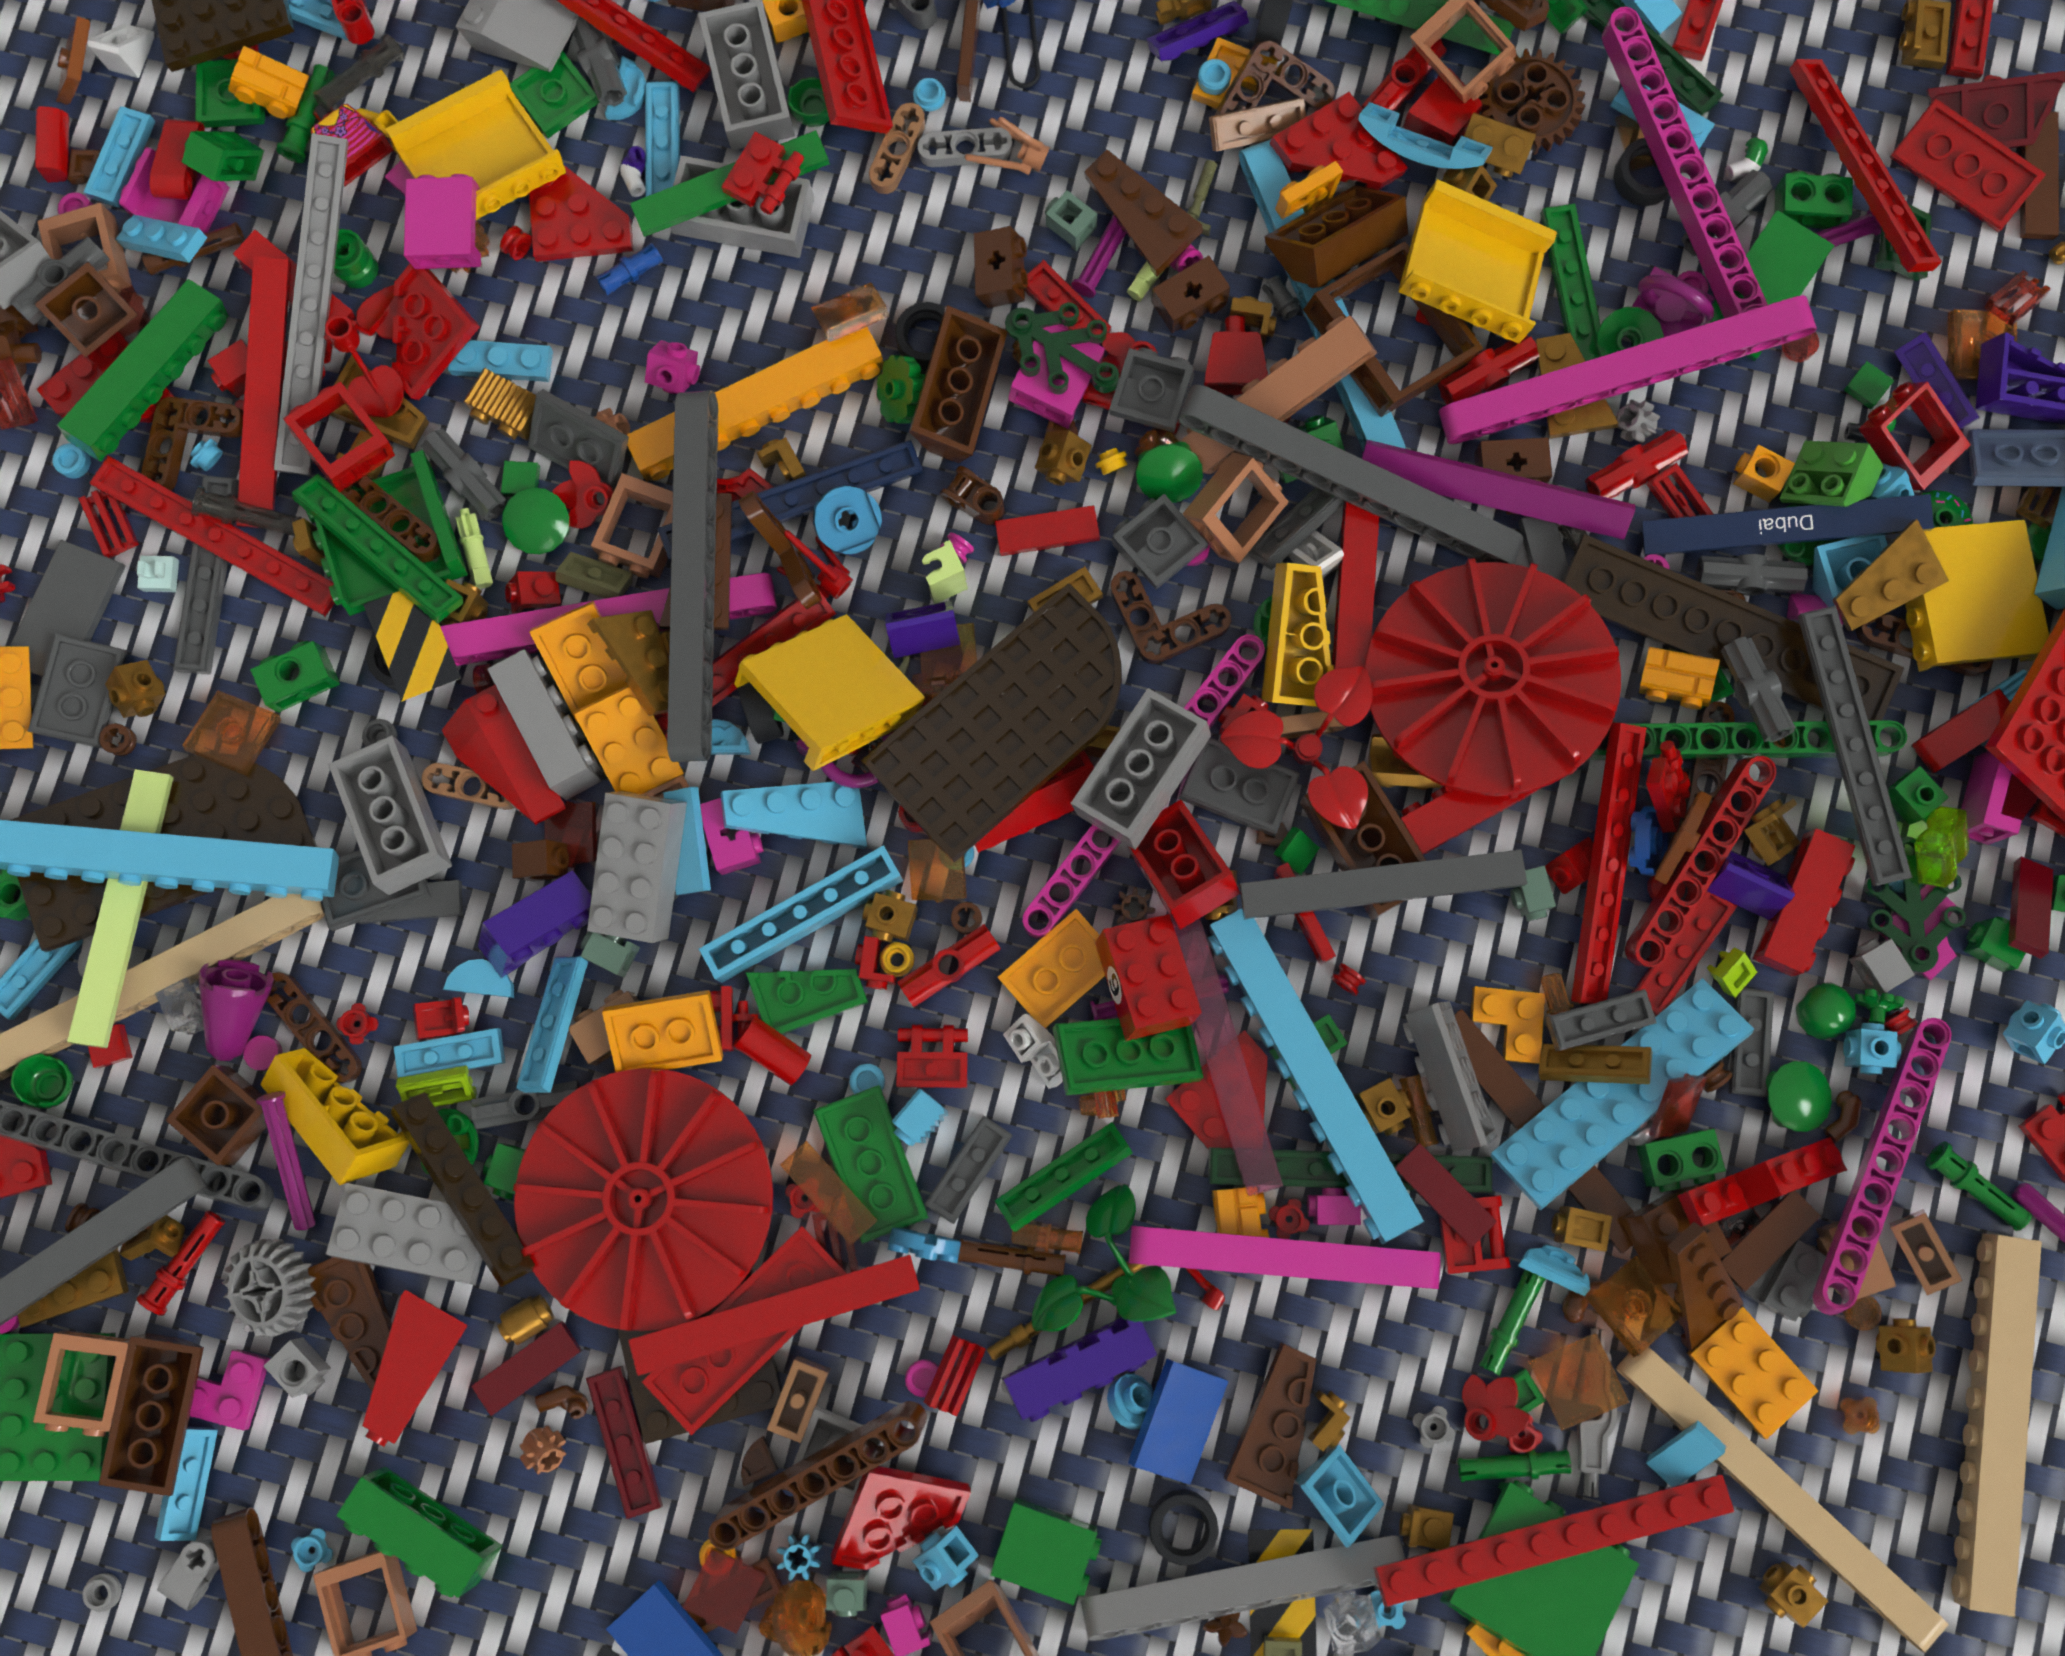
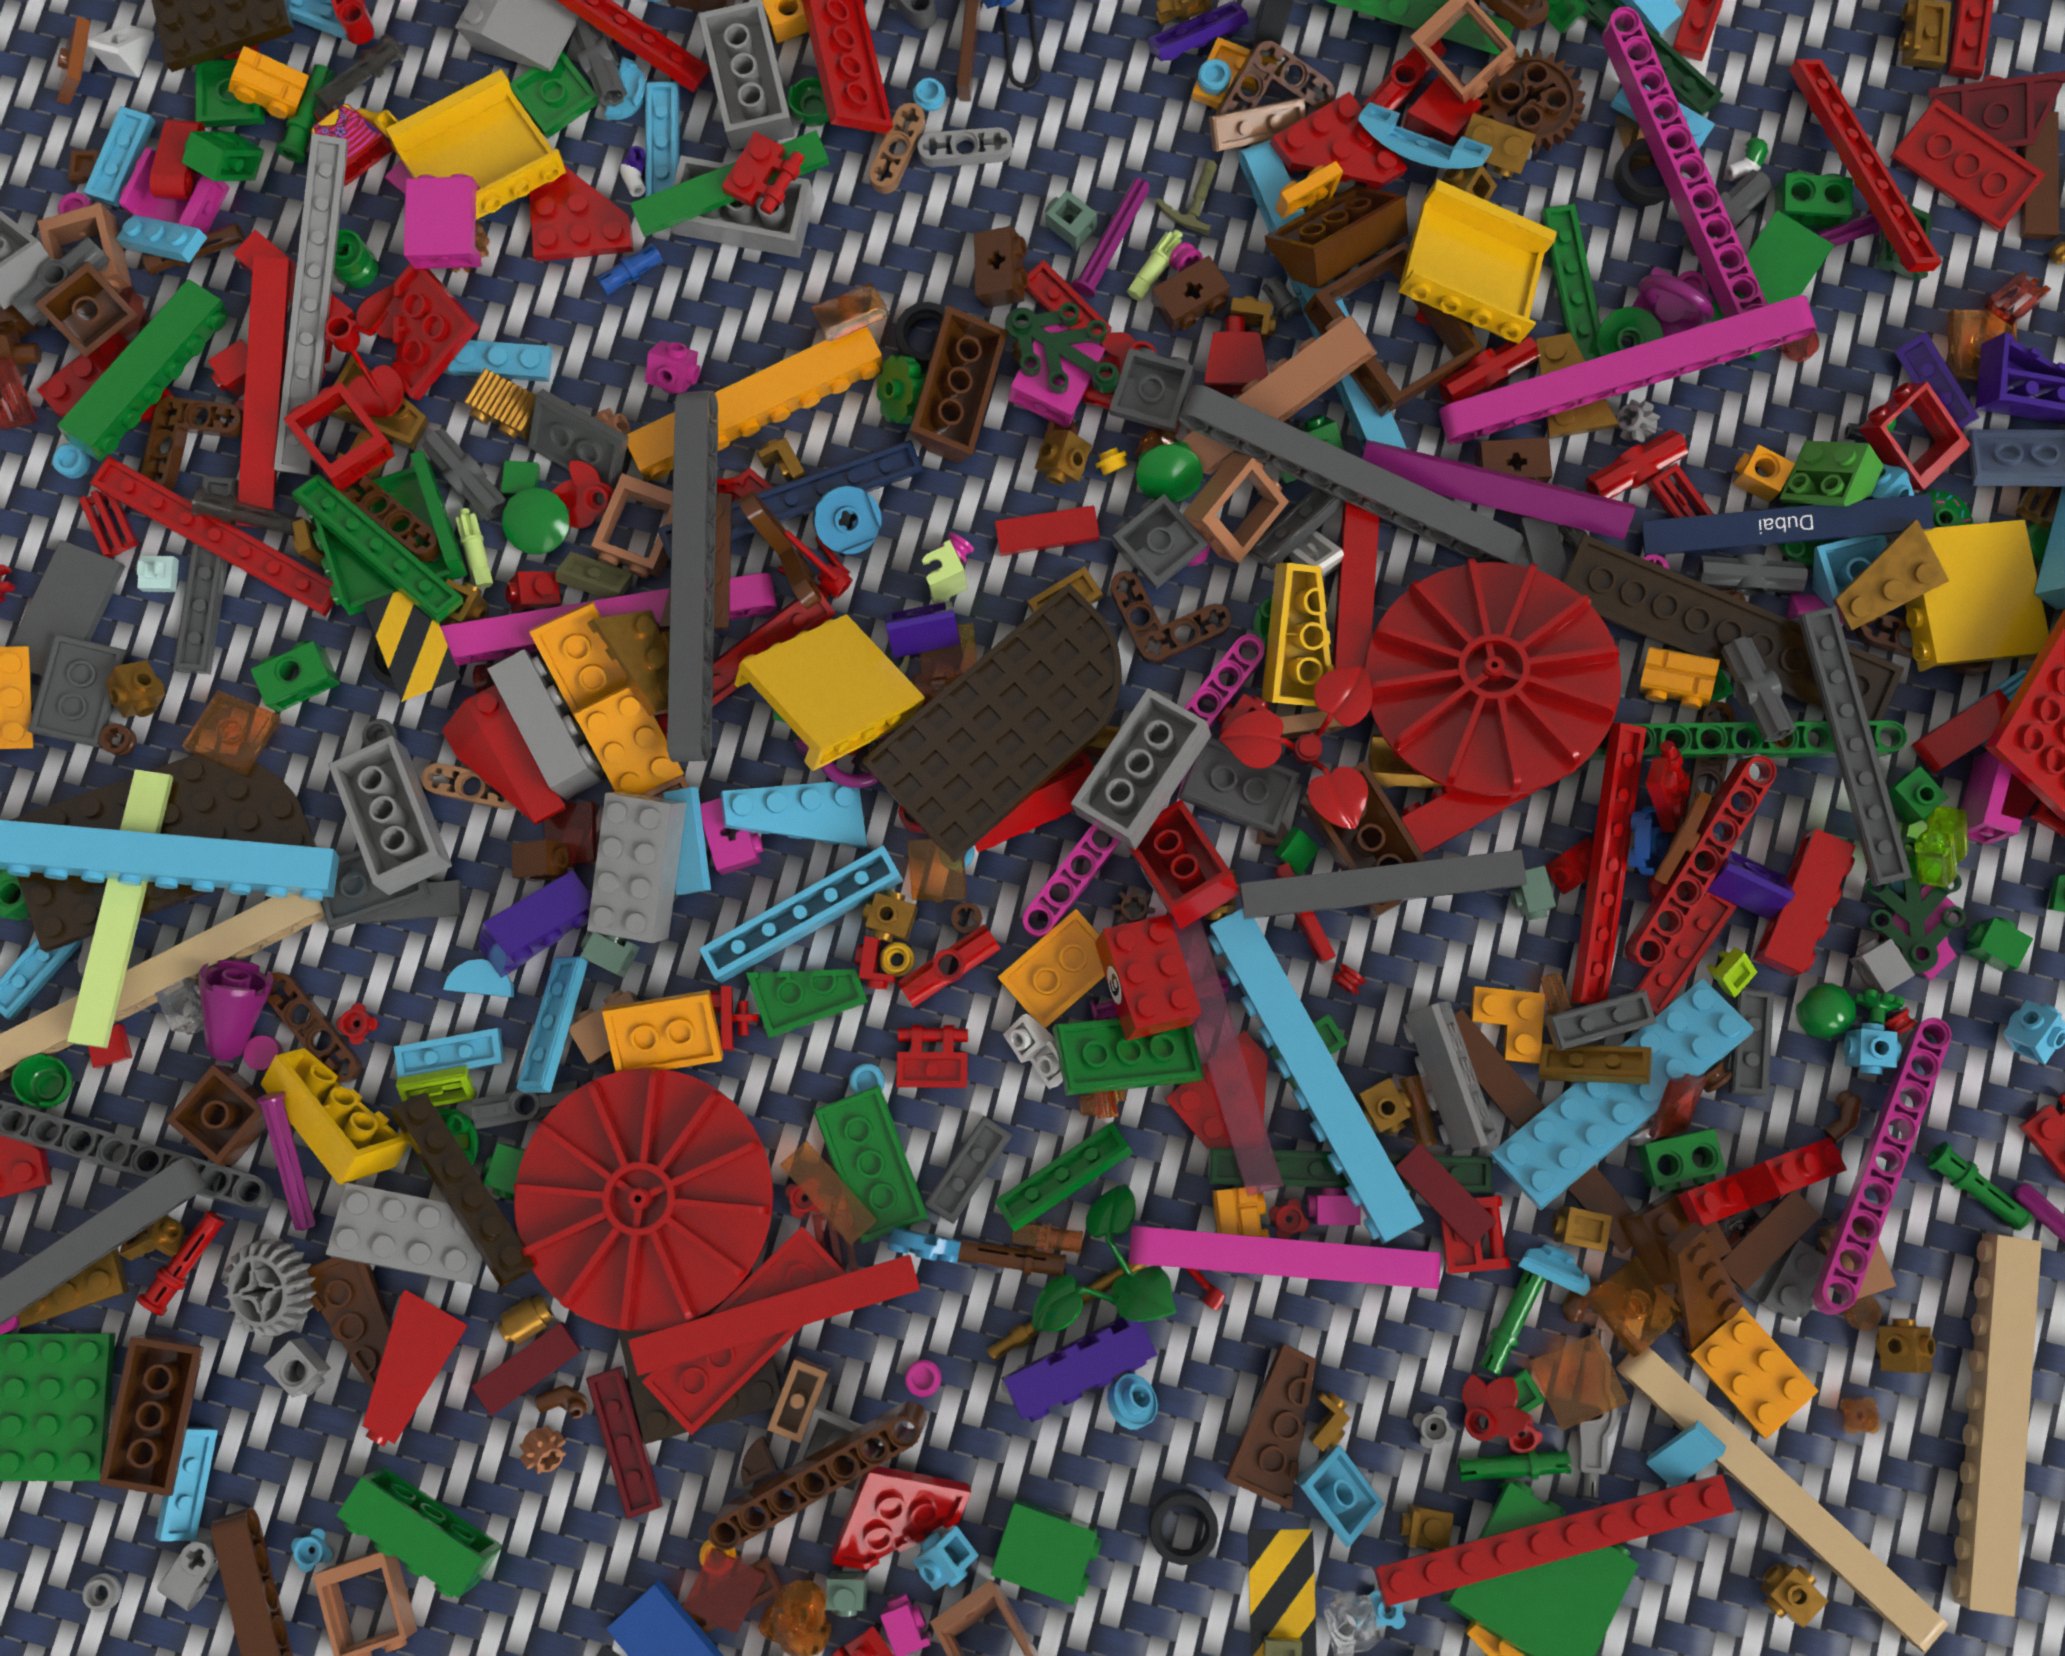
nougat window [33,1330,130,1437] -> none
red brick [35,107,70,183] -> none
reddish brown bush [65,1203,101,1233] -> none
medium azure plate [190,438,223,471] -> none
dark pink plate [190,1349,271,1431] -> none
red bracket [412,997,469,1040] -> none
red bush [500,226,532,261] -> none
medium azure tile [711,719,751,755] -> none
red brick [733,1016,812,1086] -> none
black tyre [738,682,784,744] -> none
medium azure gear [777,1533,822,1581] -> none
medium azure brick [891,1088,948,1146] -> none
red tile [923,1335,986,1416] -> none
reddish brown piece [939,466,1005,525] -> none
nougat plant [965,117,1050,175] -> none
light grey beam [1081,1536,1405,1641] -> none
reddish brown wing [1084,150,1203,277] -> none
blue tile [1128,1358,1229,1485] -> none
reddish brown plant [1203,1612,1247,1648] -> none
pearl gold bracket [1744,798,1800,866] -> none
green dish [1766,1061,1832,1132] -> none
green tile [1844,361,1894,410] -> none
medium nougat brick [1889,1209,1962,1295] -> none
dark red tile [2008,856,2053,959] -> none

